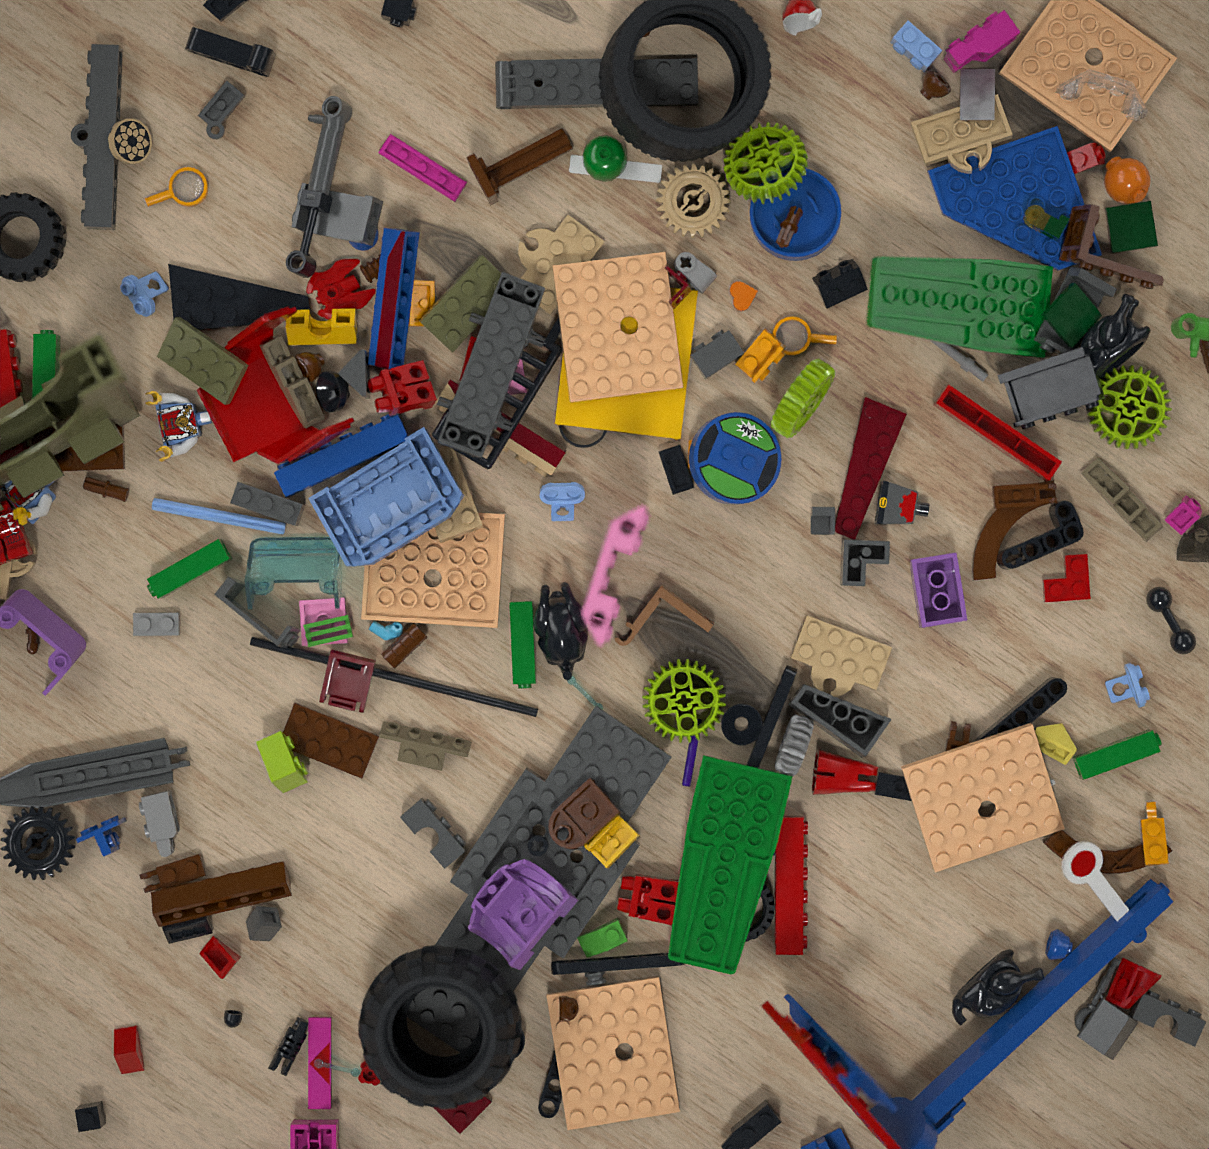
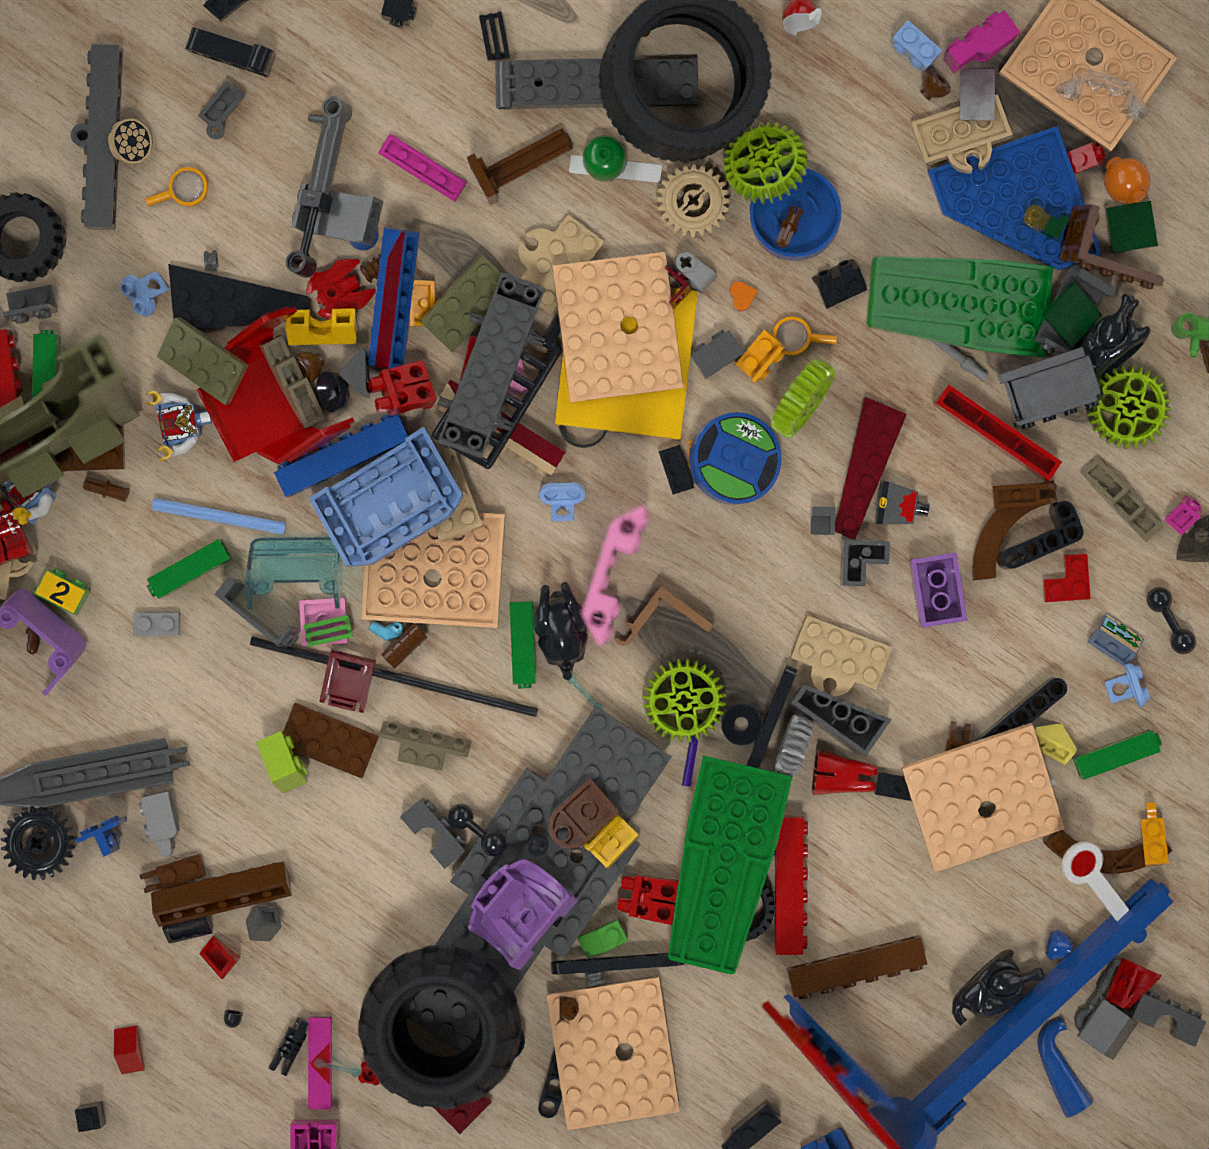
dark grey arch [230,482,305,526] -> none
none -> dark grey bracket [3,285,57,324]
none -> brick [34,568,91,615]
none -> dark grey bush [204,250,218,271]
none -> black piece [448,803,507,856]
none -> black tile [479,11,510,61]
none -> reddish brown brick [786,935,927,1000]
none -> blue animal [1037,1017,1093,1118]
none -> panel [1088,613,1144,666]

